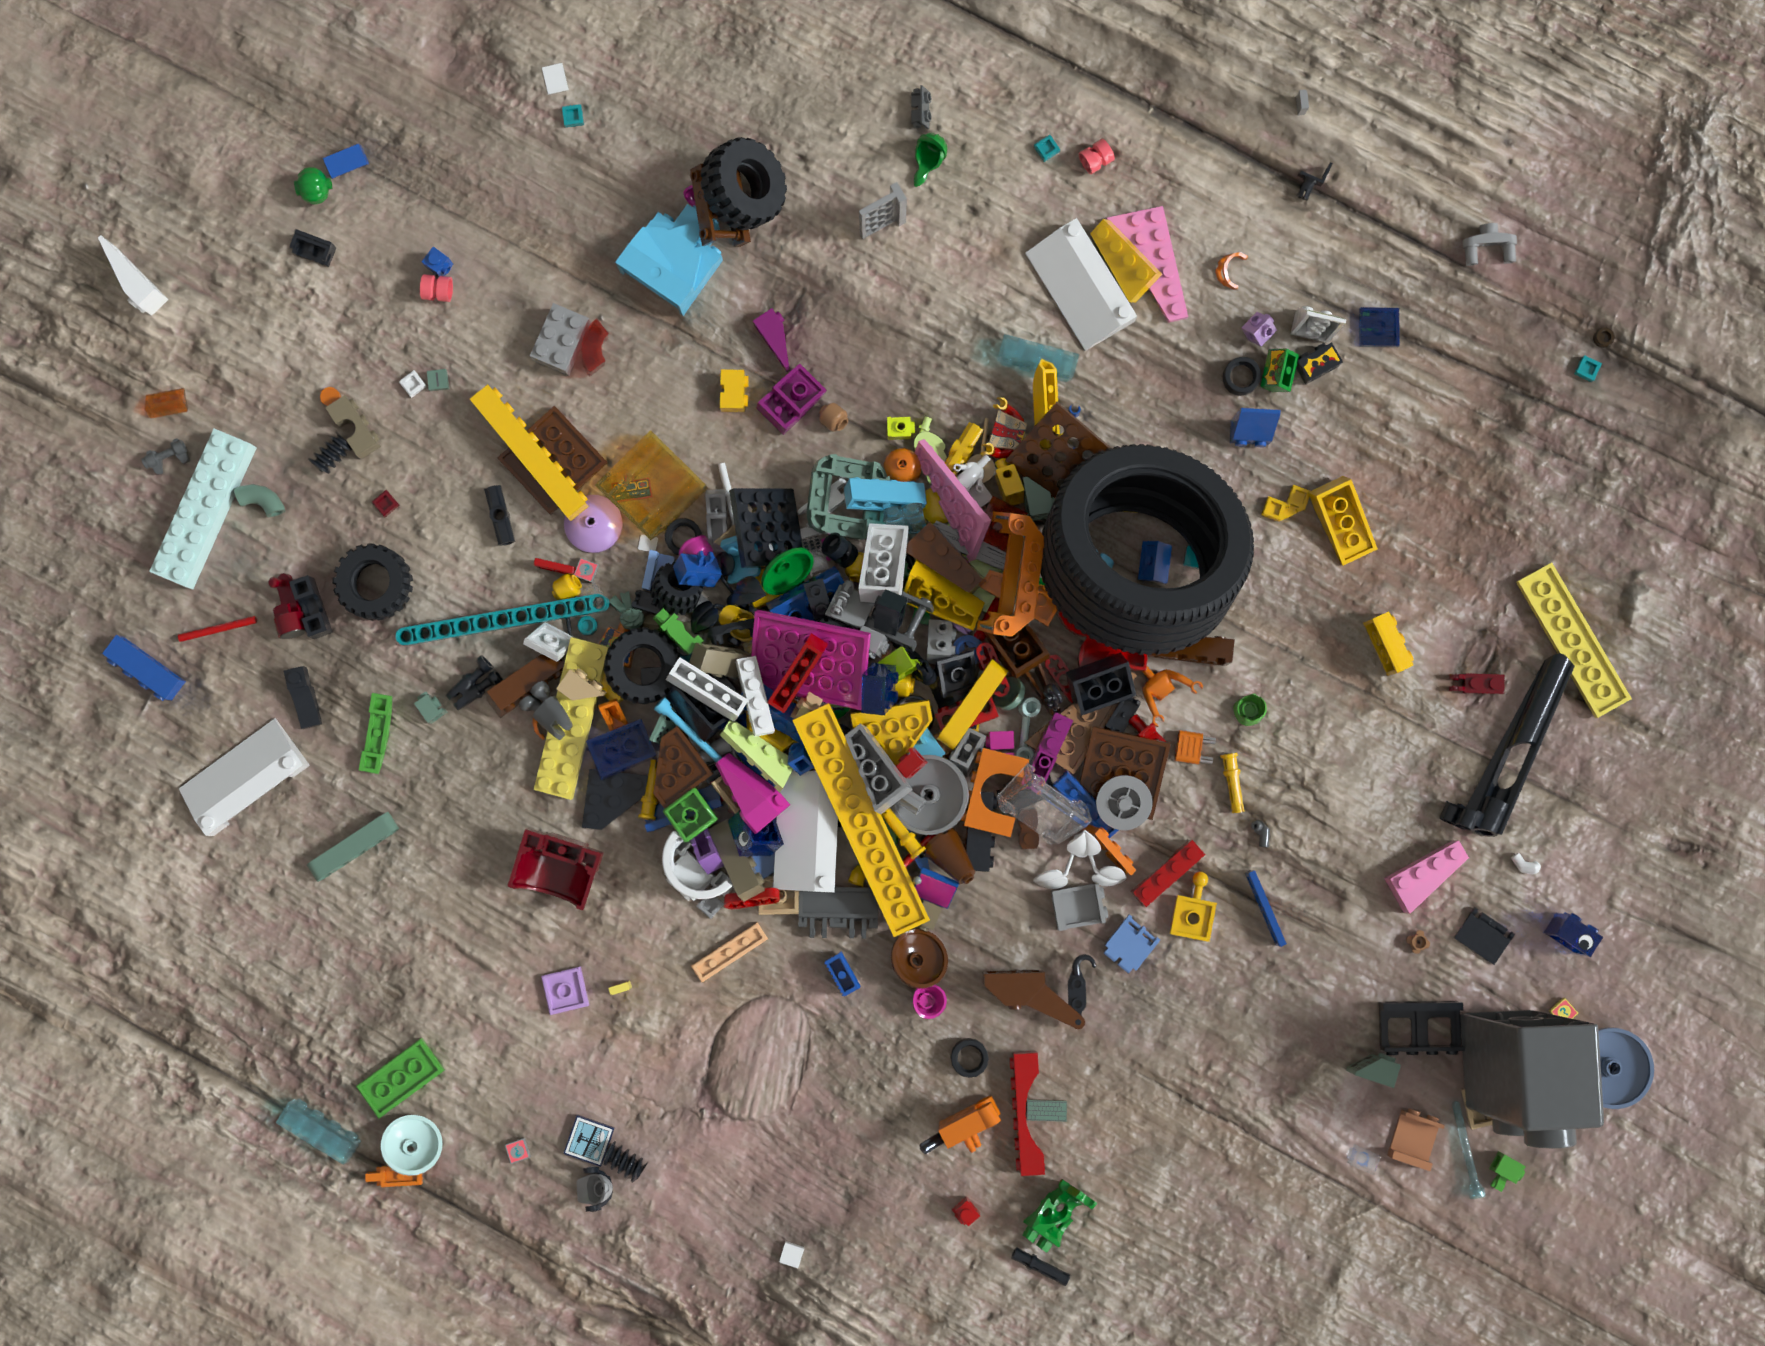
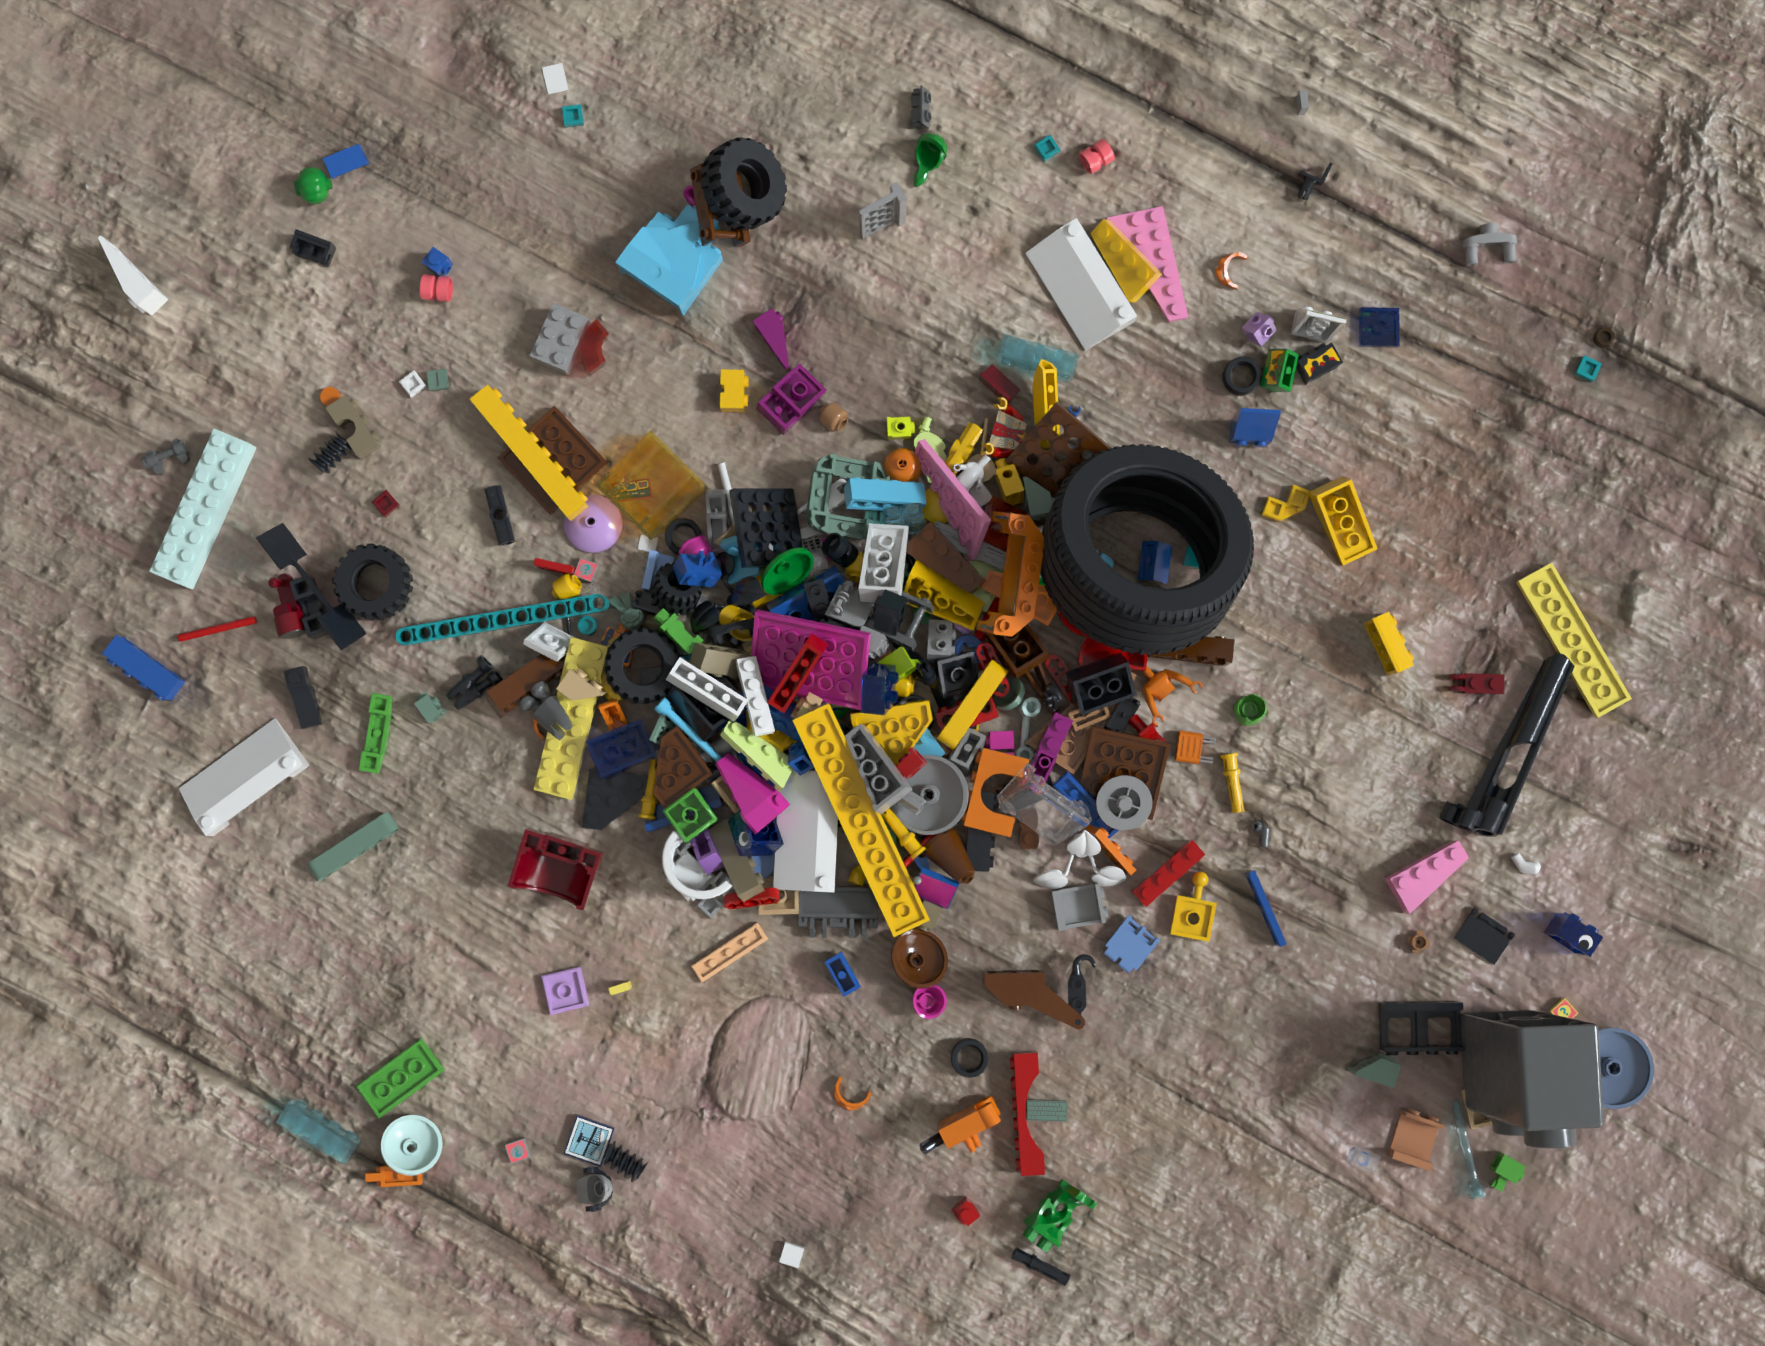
clear orange slope [145,388,188,418] -> none
sand green cylinder [234,484,286,517] -> none
none -> black hinge [256,523,367,650]
none -> orange helmet [834,1076,872,1111]
none -> dark red panel [978,364,1020,404]
none -> medium nougat tile [1067,707,1111,732]

